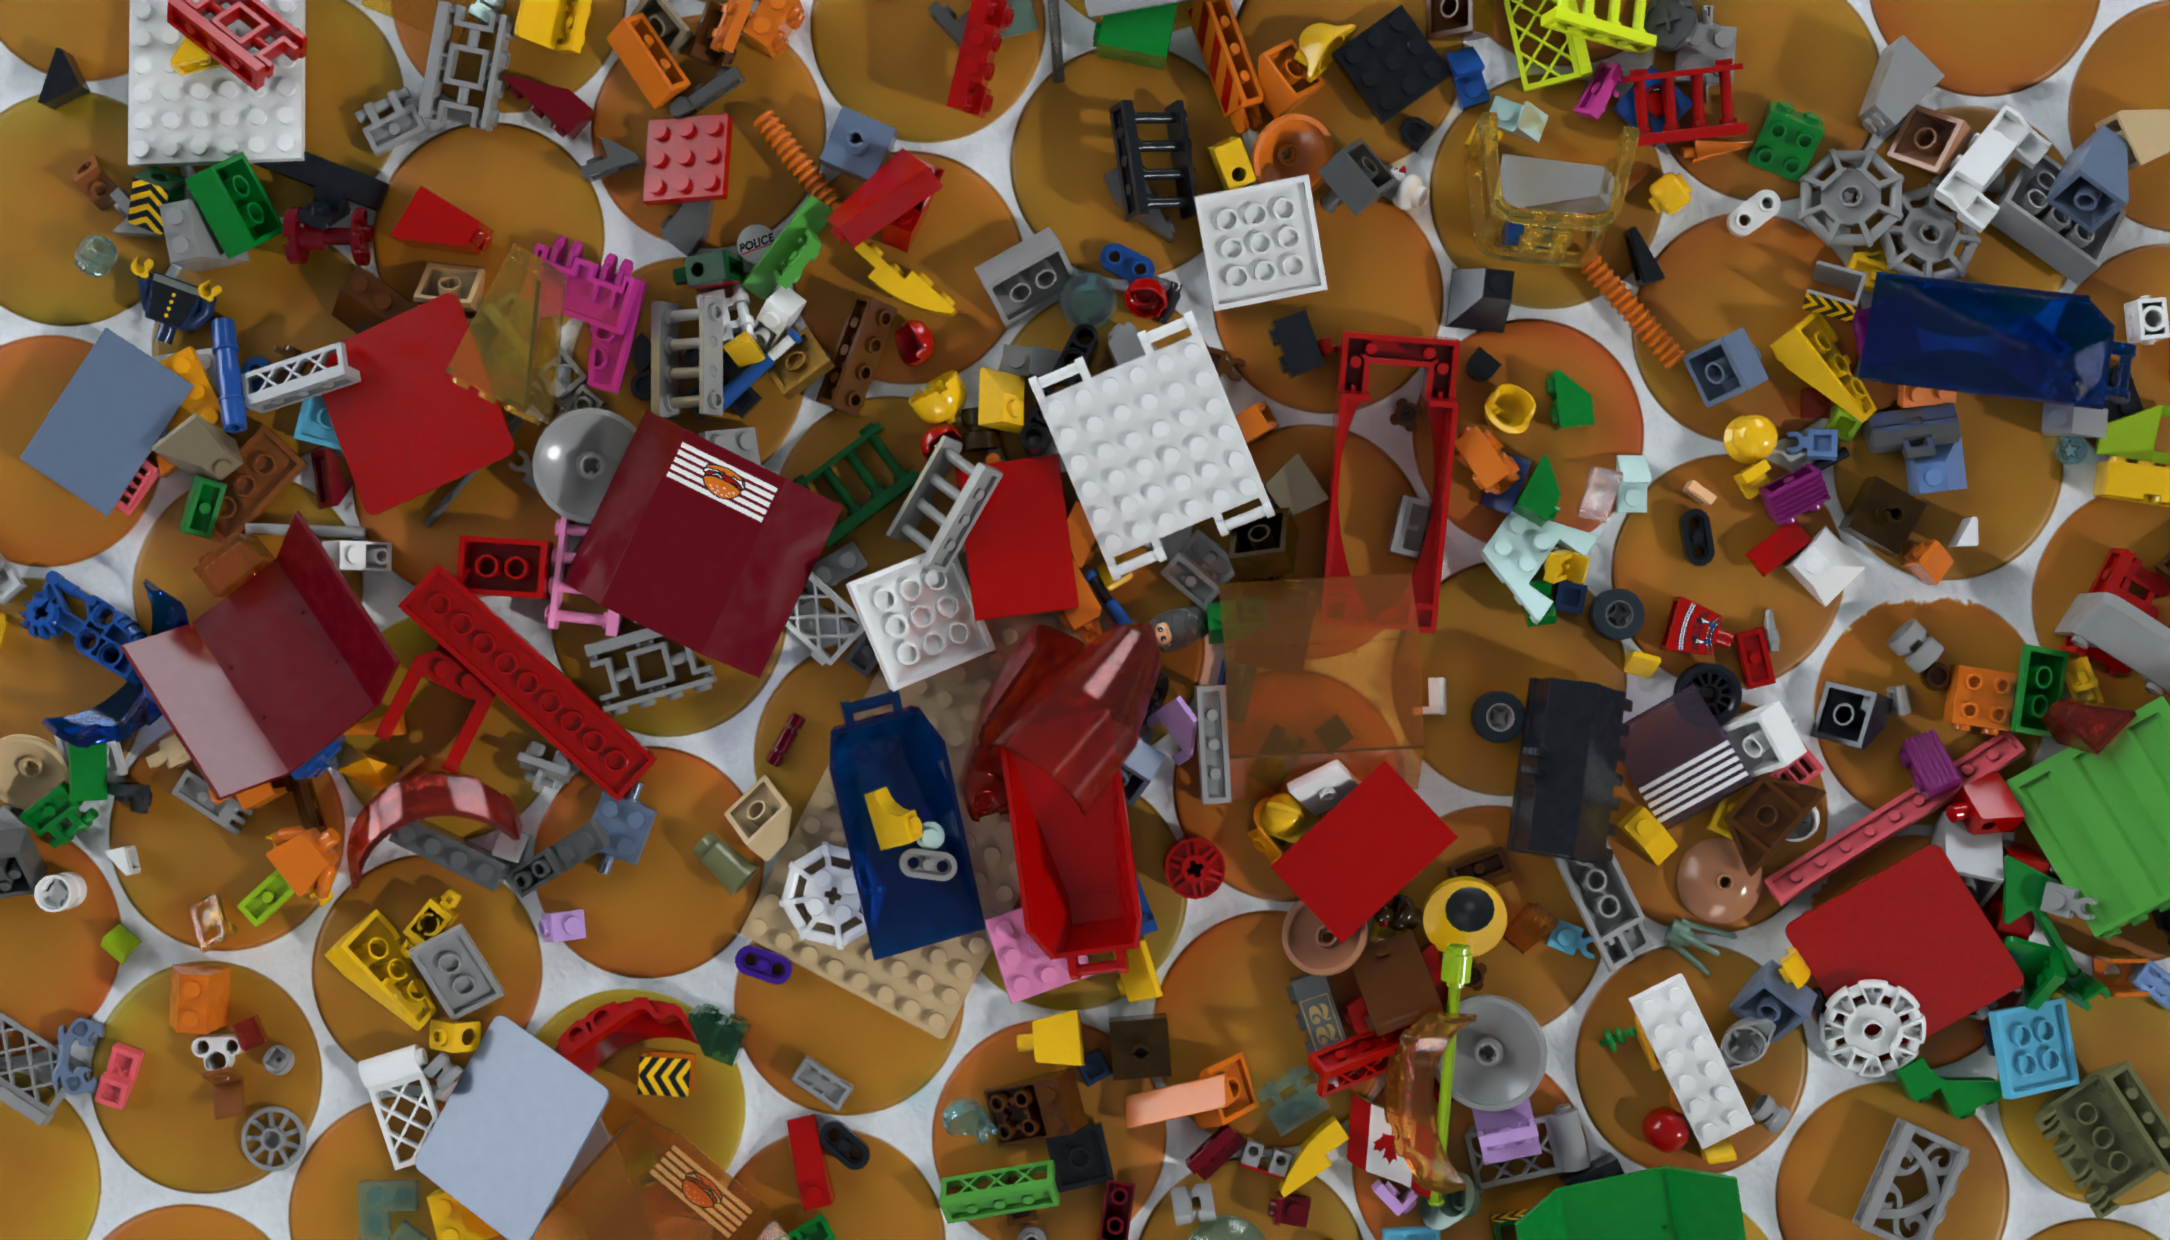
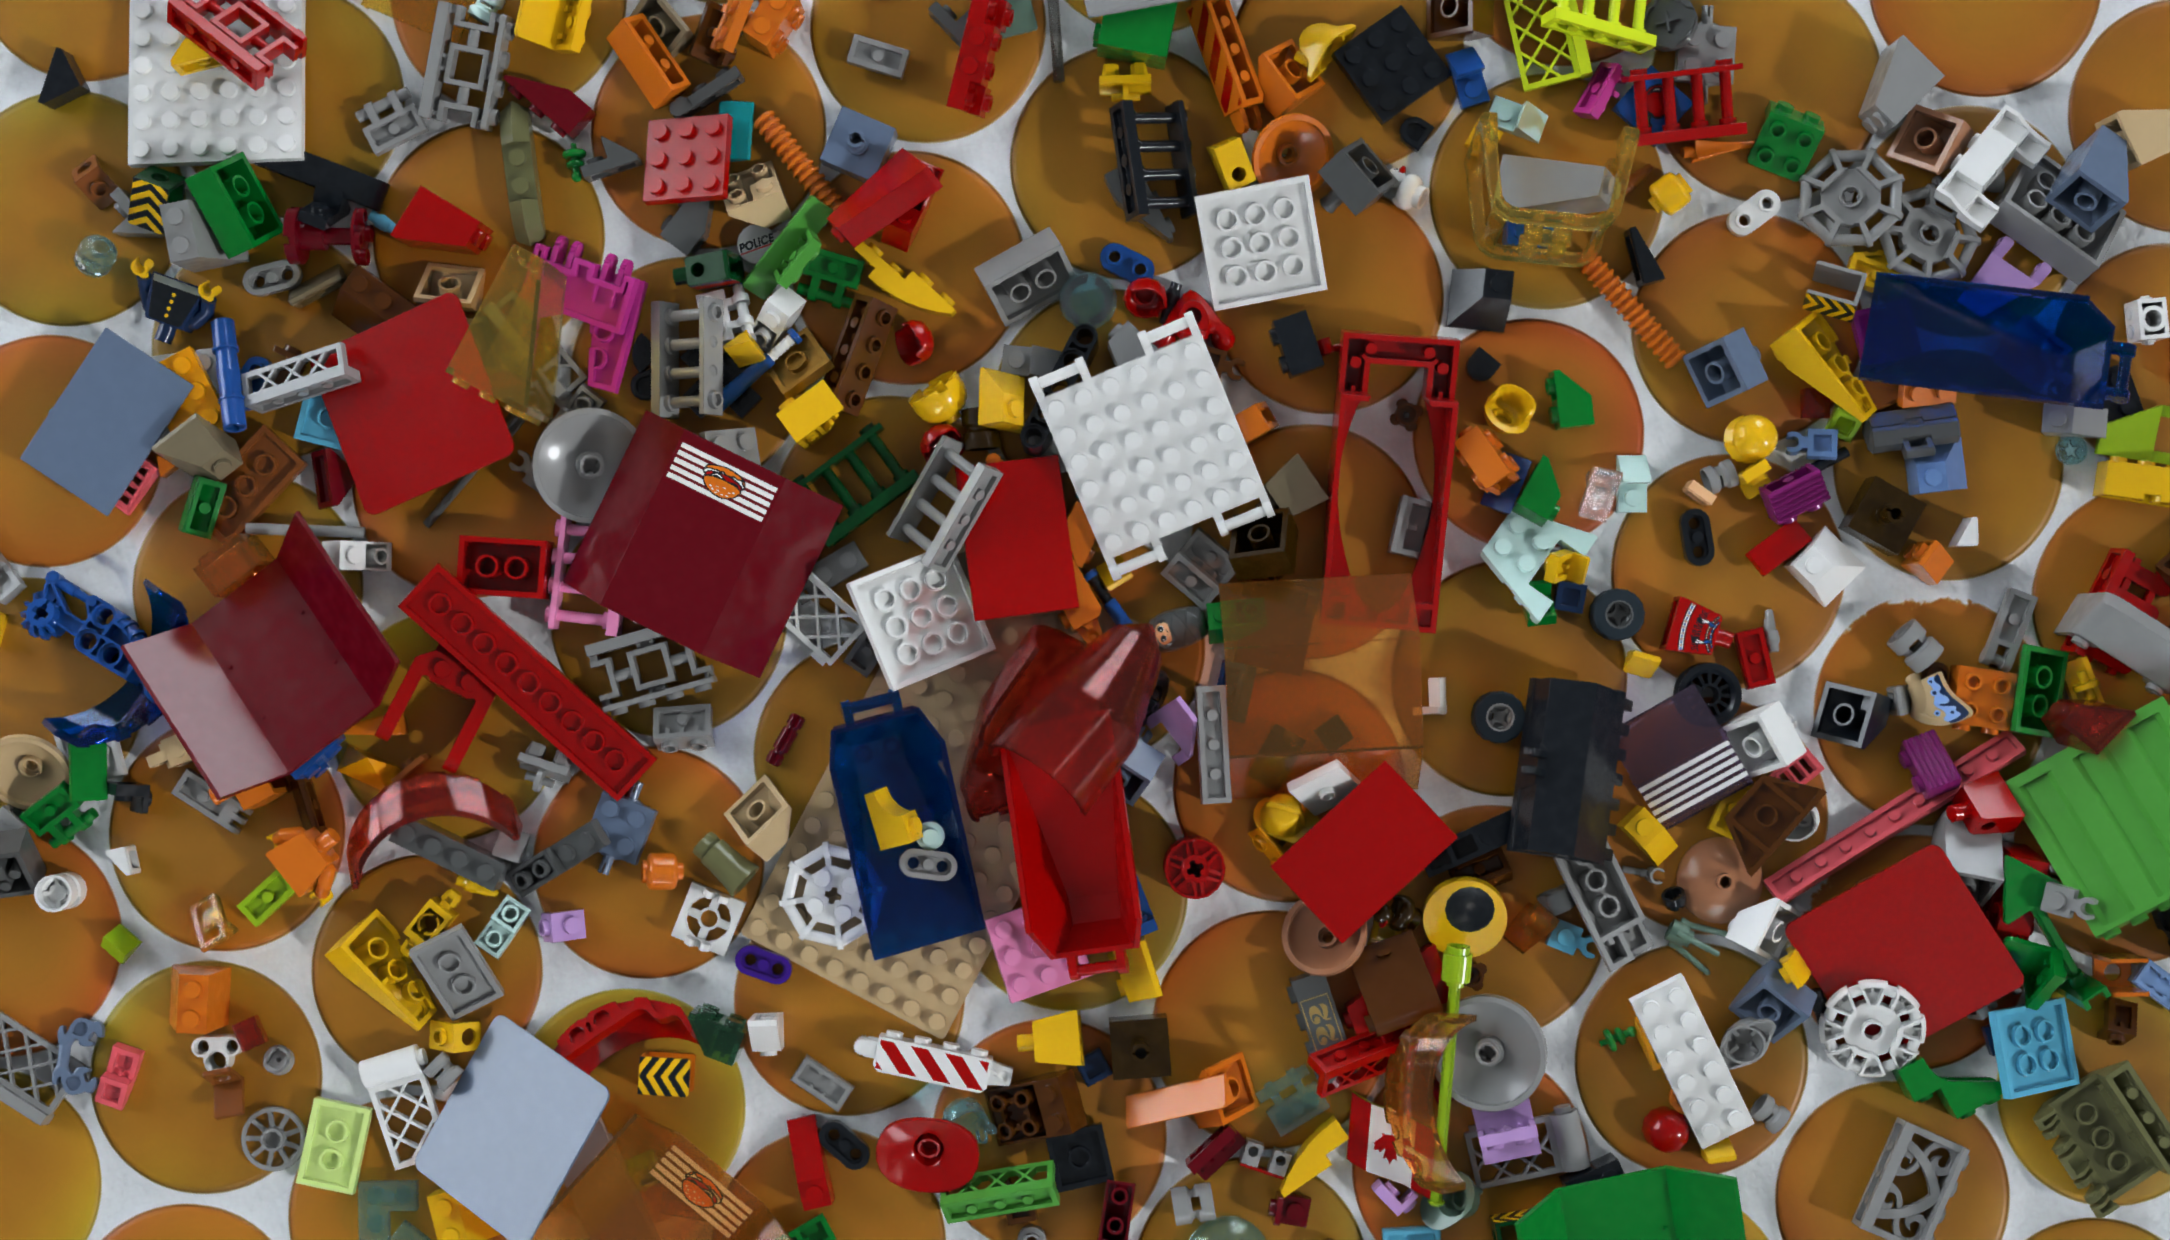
none -> light grey plate [243,259,303,297]
none -> dark tan slope [288,264,347,309]
none -> yellowish green plate [296,1096,374,1195]
none -> medium azure piece [368,210,396,234]
none -> yellow piece [455,875,499,897]
none -> light aqua slope [474,894,531,960]
none -> olive brick [500,101,546,246]
none -> green hair [562,143,587,182]
none -> orange head [641,853,684,890]
none -> light grey bracket [653,703,715,753]
none -> white piece [671,881,747,957]
none -> teal slope [718,101,754,162]
none -> tan slope [724,160,793,228]
none -> white slope [747,1012,785,1056]
none -> yellow wedge [776,380,844,450]
none -> green plate [796,249,866,309]
none -> light grey plate [846,34,910,80]
none -> white hinge [853,1029,1013,1093]
none -> red hat [876,1117,980,1193]
none -> yellow hips [1099,62,1152,102]
none -> red head [1153,290,1236,351]
none -> black slope [1425,809,1512,878]
none -> dark grey piece [1536,883,1576,916]
none -> light grey hand [1622,865,1665,885]
none -> black hinge [1661,886,1686,912]
none -> light grey wheel [1700,459,1739,494]
none -> white slope [1725,897,1804,964]
none -> tan arm [1905,671,1973,726]
none -> lavender flag [1957,236,2052,316]
none -> light grey plate [1979,587,2038,672]
none -> reddish brown bracket [2097,997,2138,1046]

